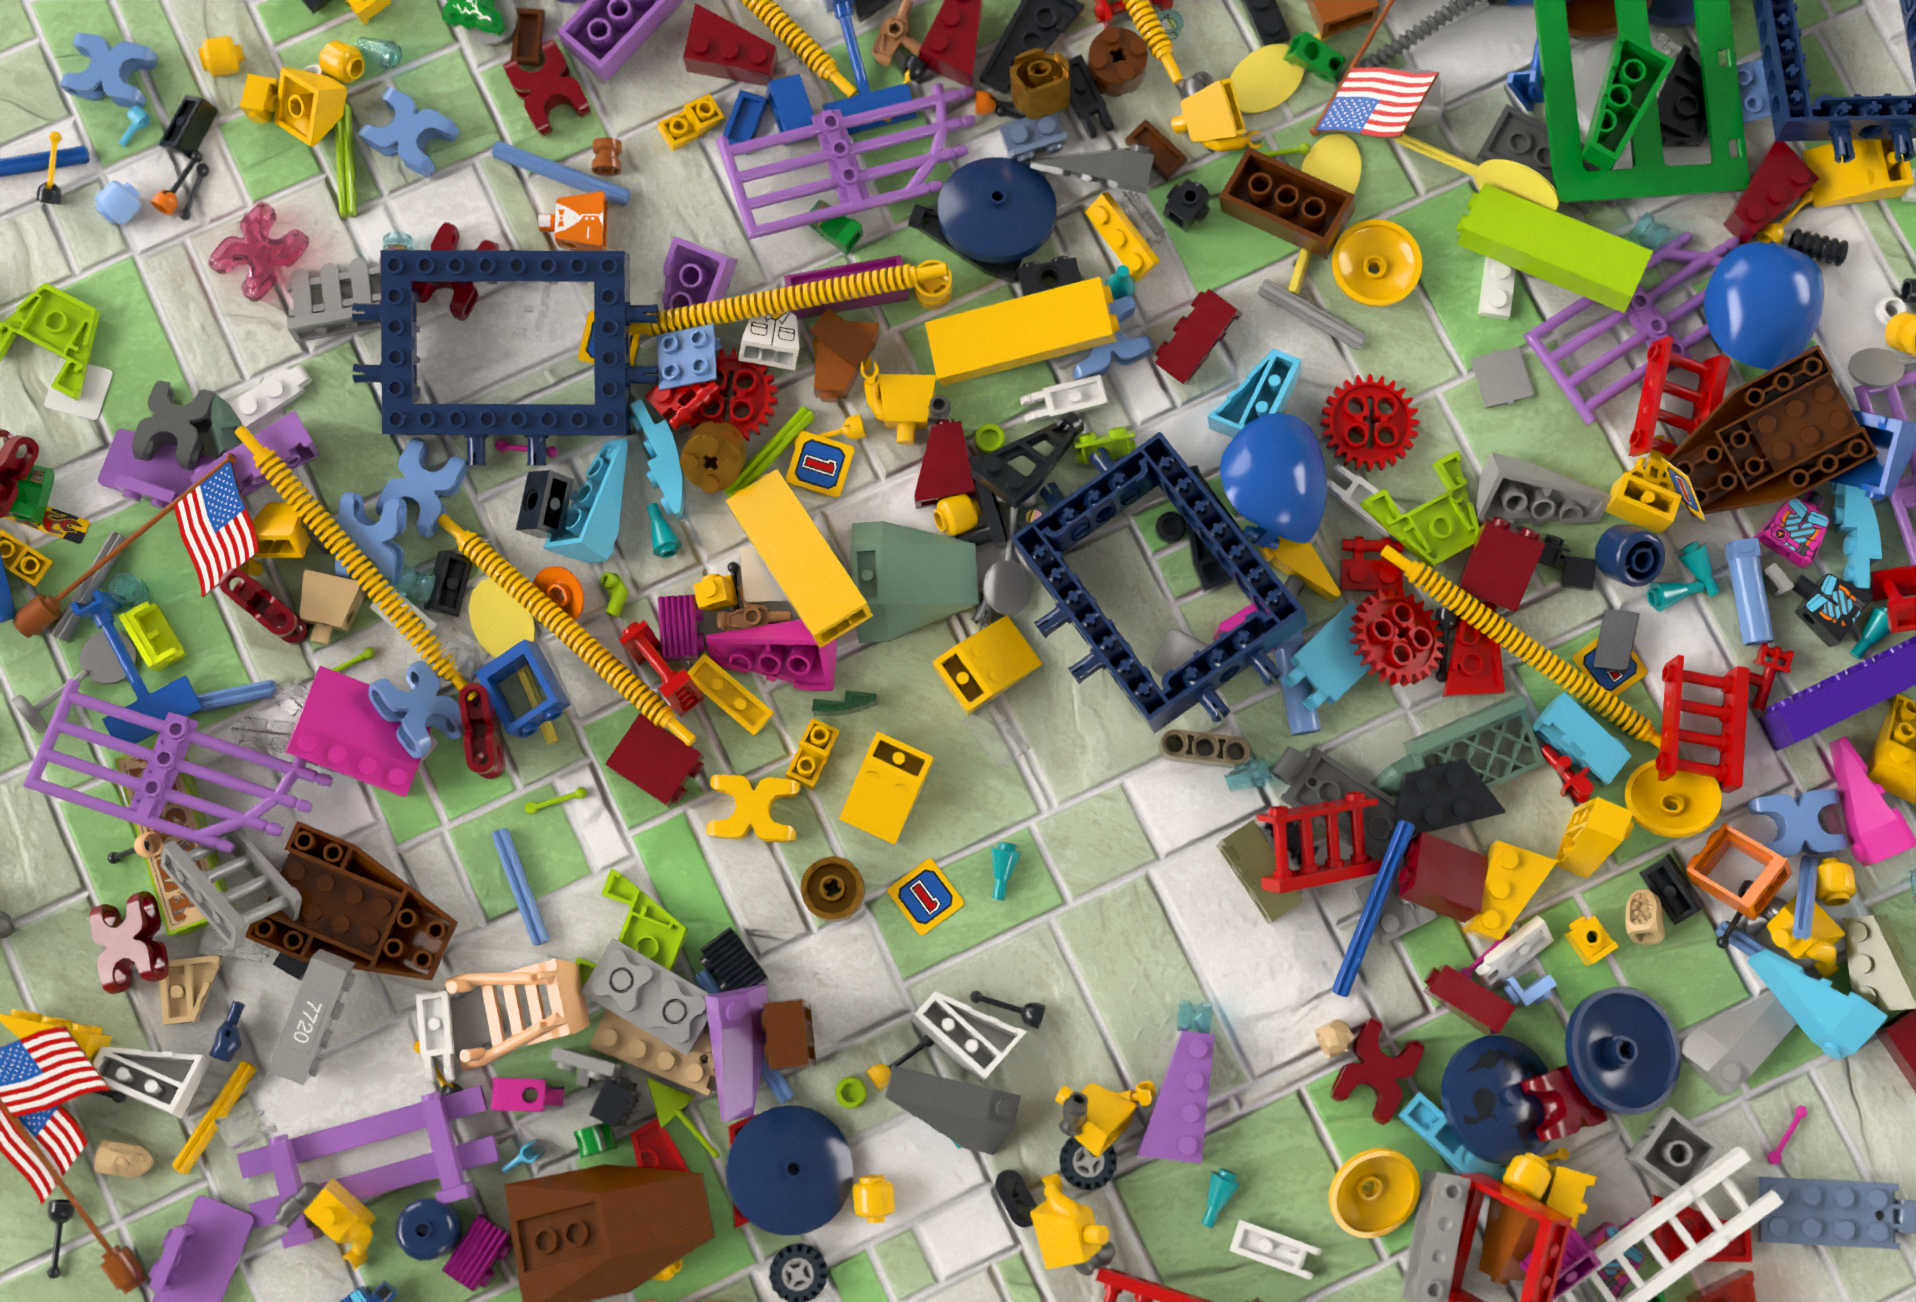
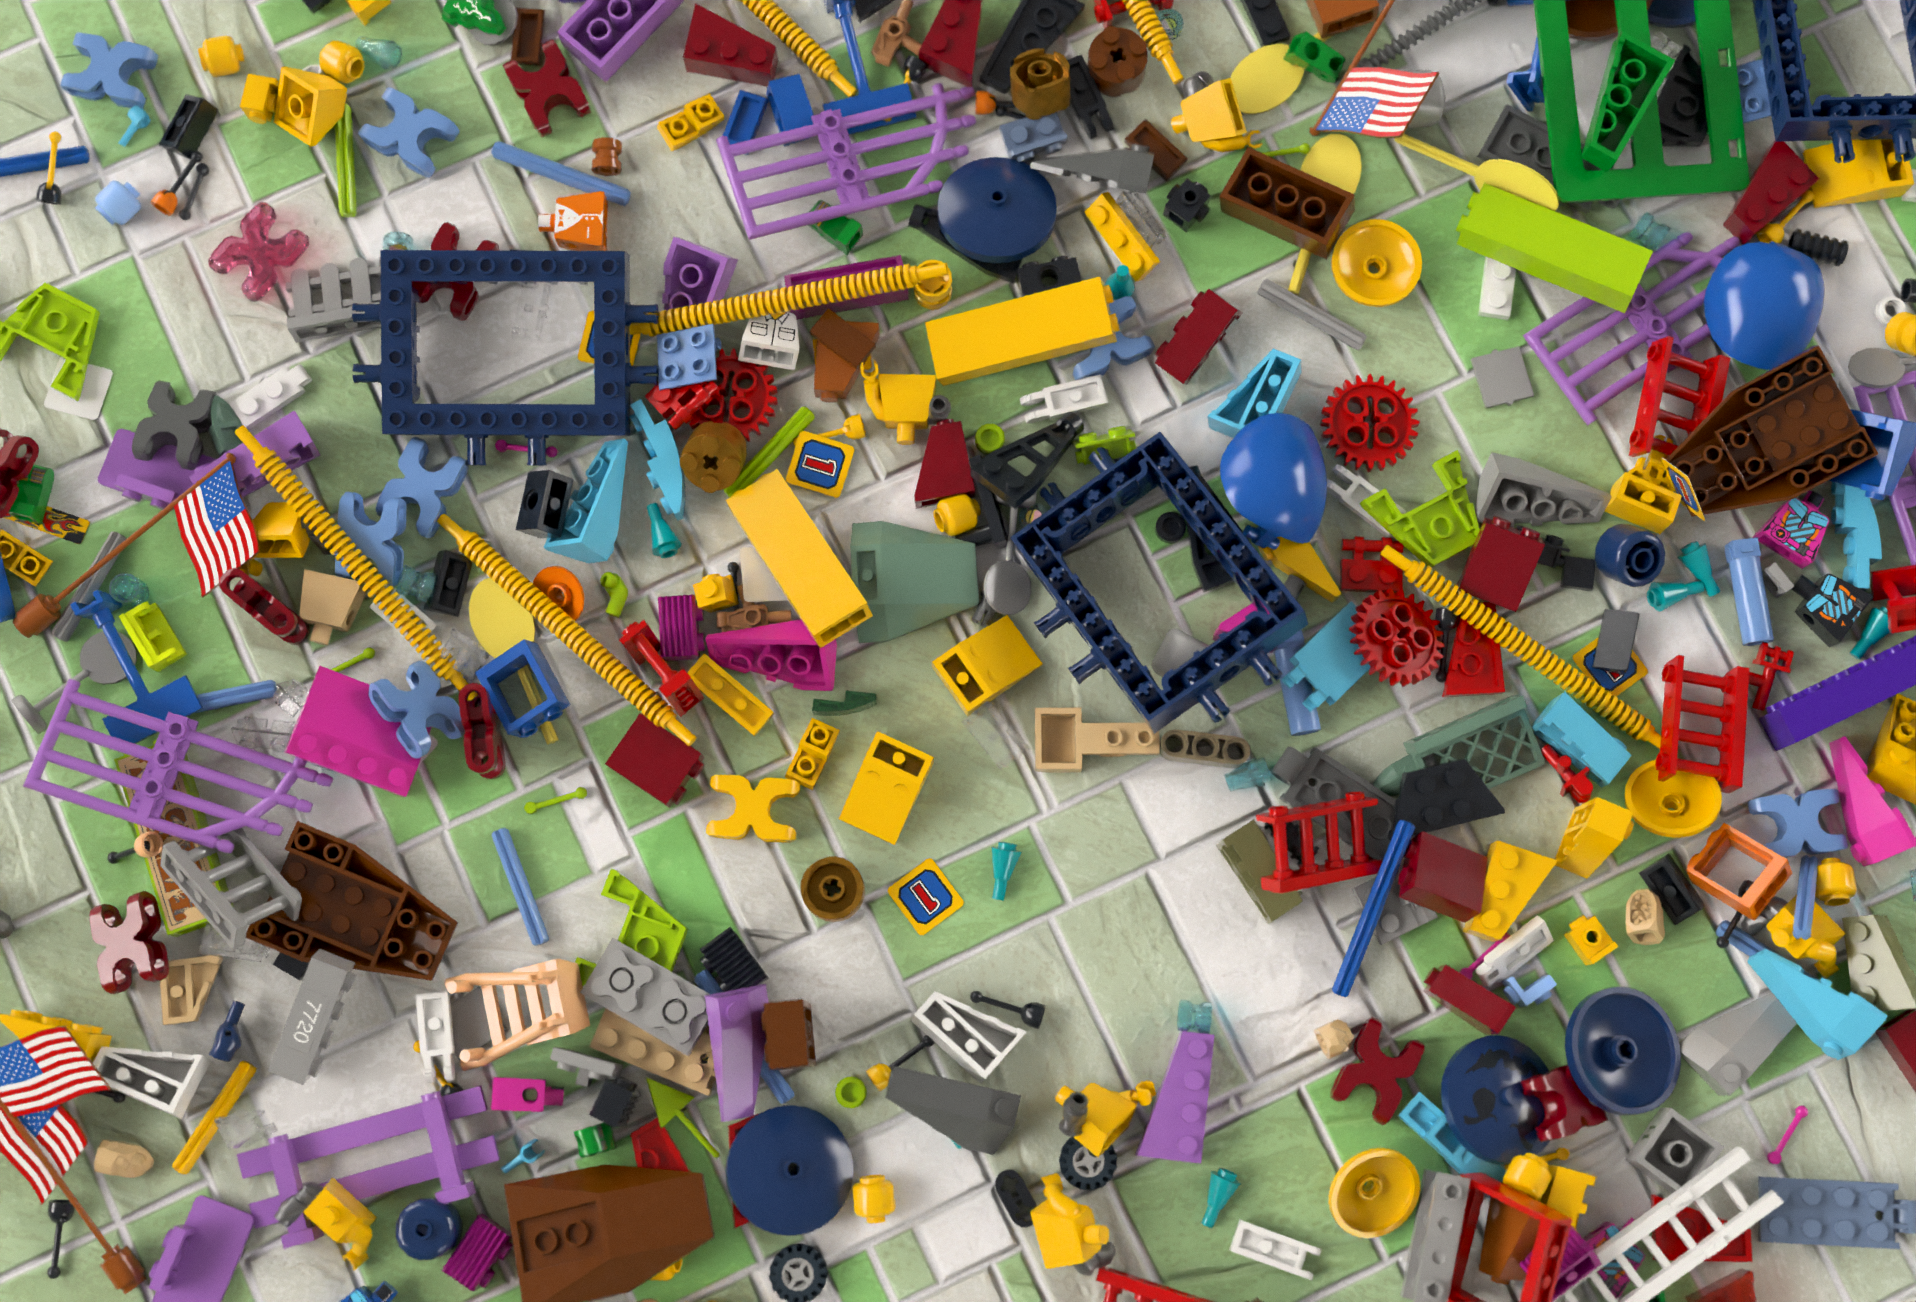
none -> tan plate [1035,707,1160,773]

